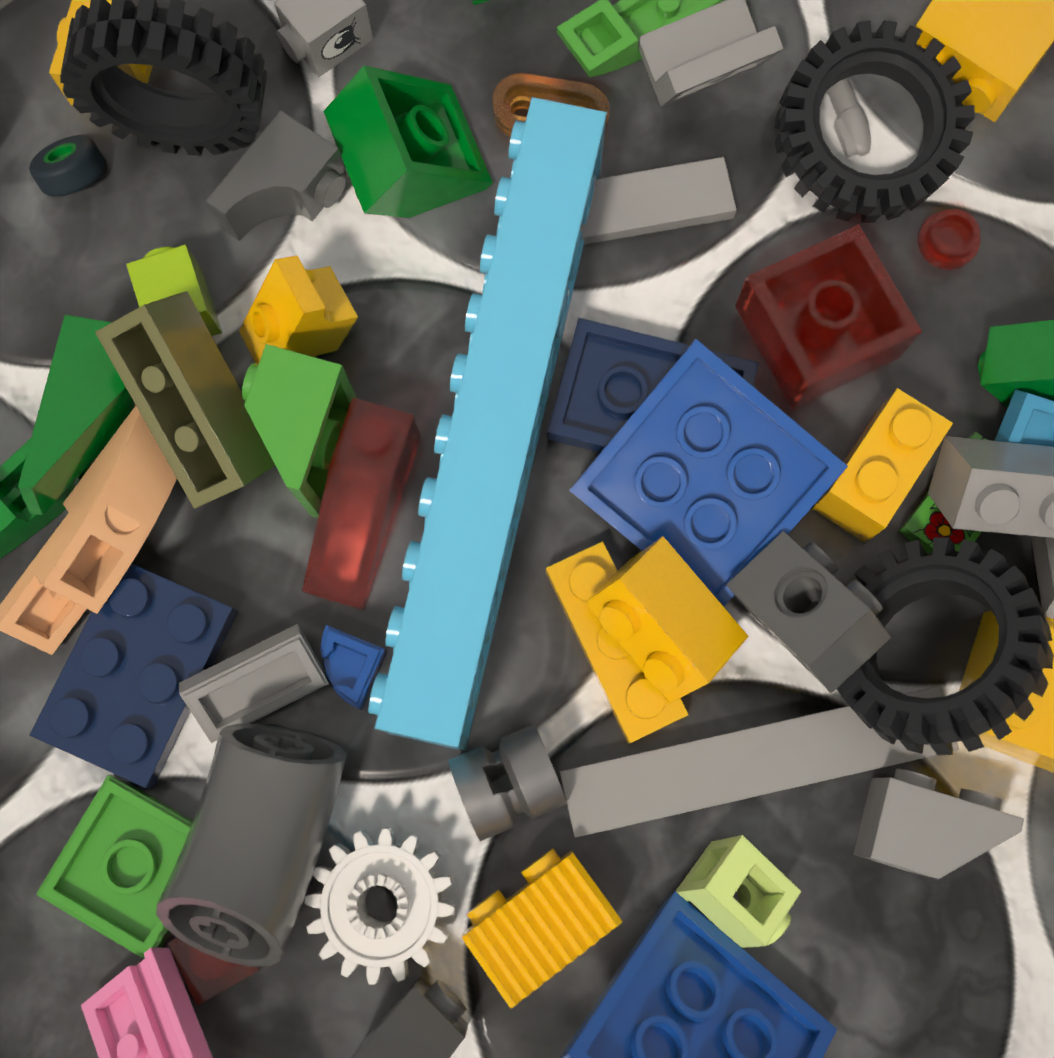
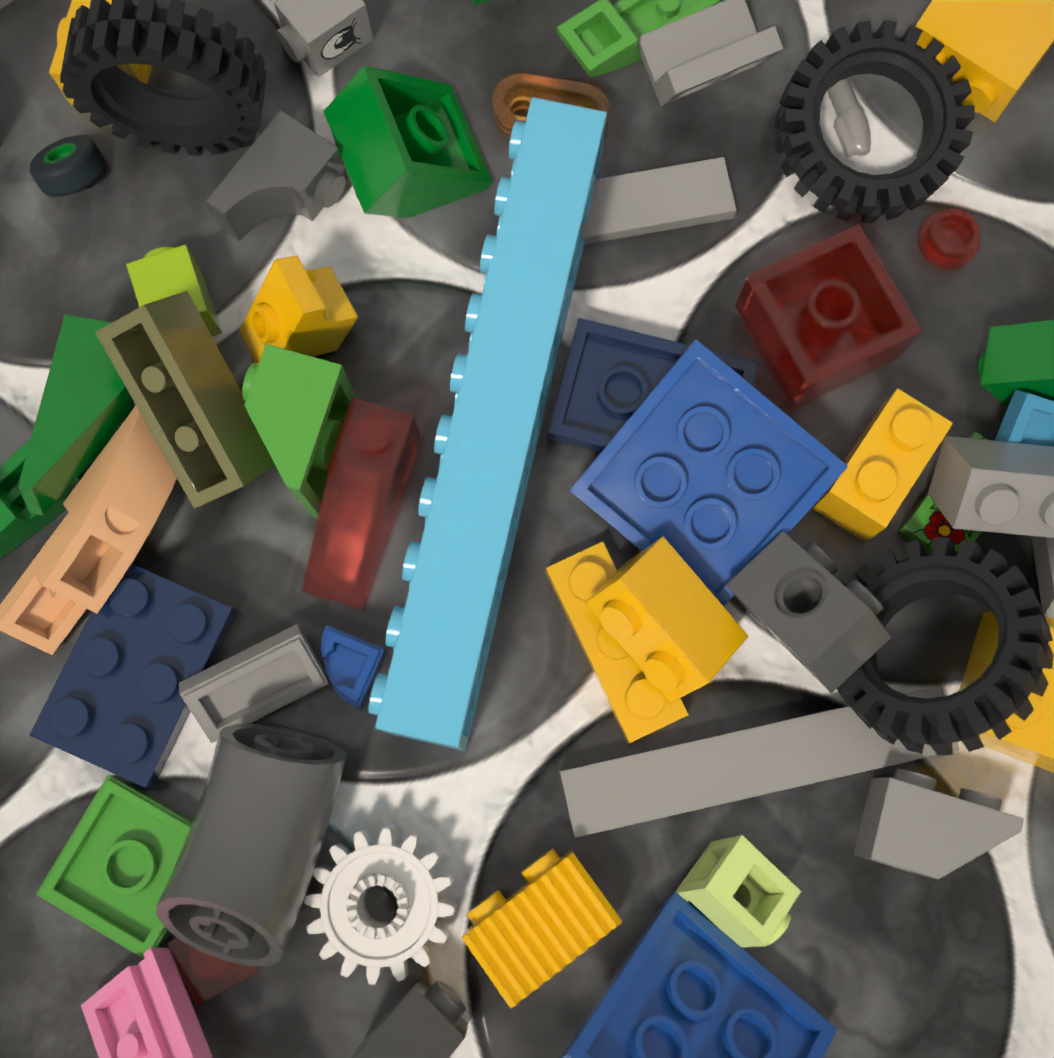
flat silver wheel [448,724,567,841] -> none

